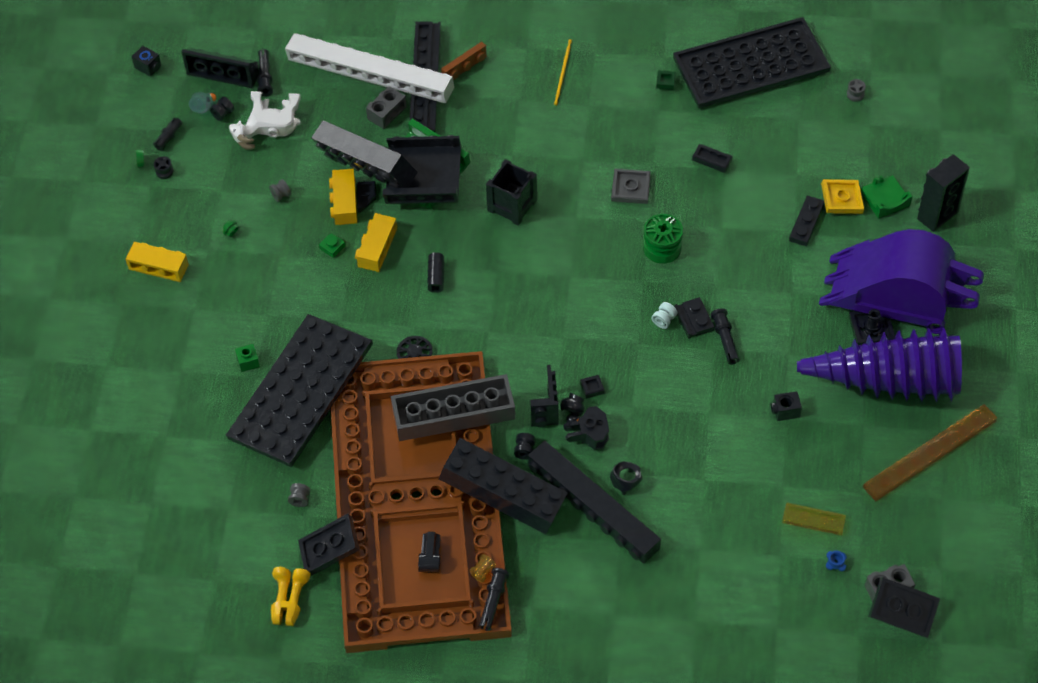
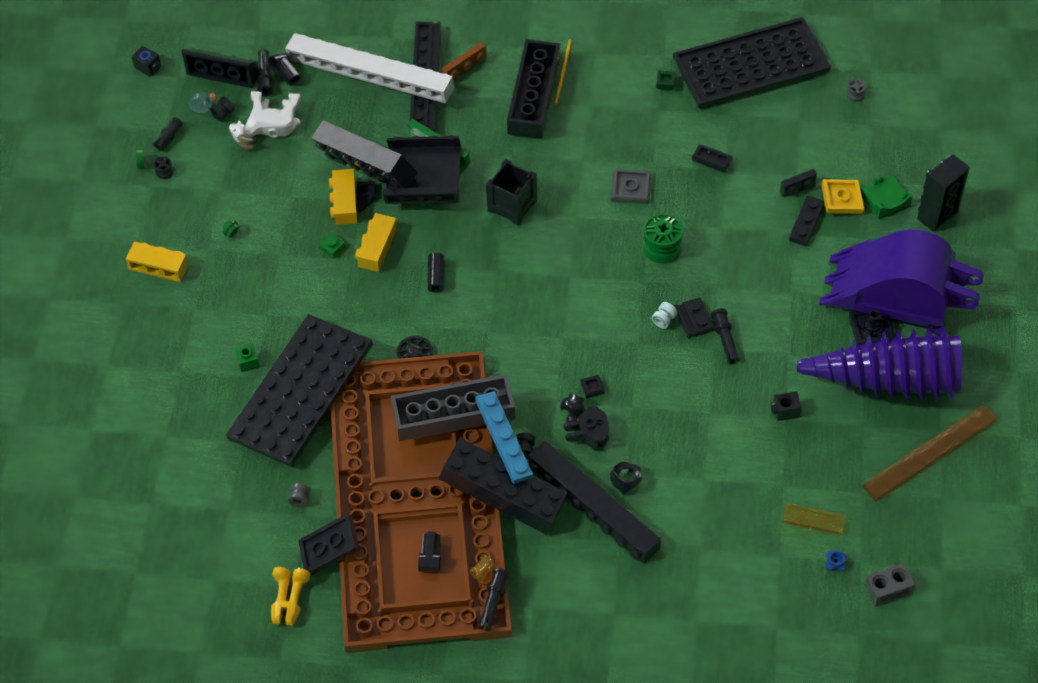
dark grey wheel [269,179,291,202] -> none
dark grey brick [366,86,407,129] -> none
black plate [530,365,559,427] -> none
black plate [868,577,941,638] -> none
none -> black piece [268,53,301,86]
none -> dark azure plate [475,391,533,484]
none -> black brick [507,39,561,139]
none -> black plate [780,169,817,198]

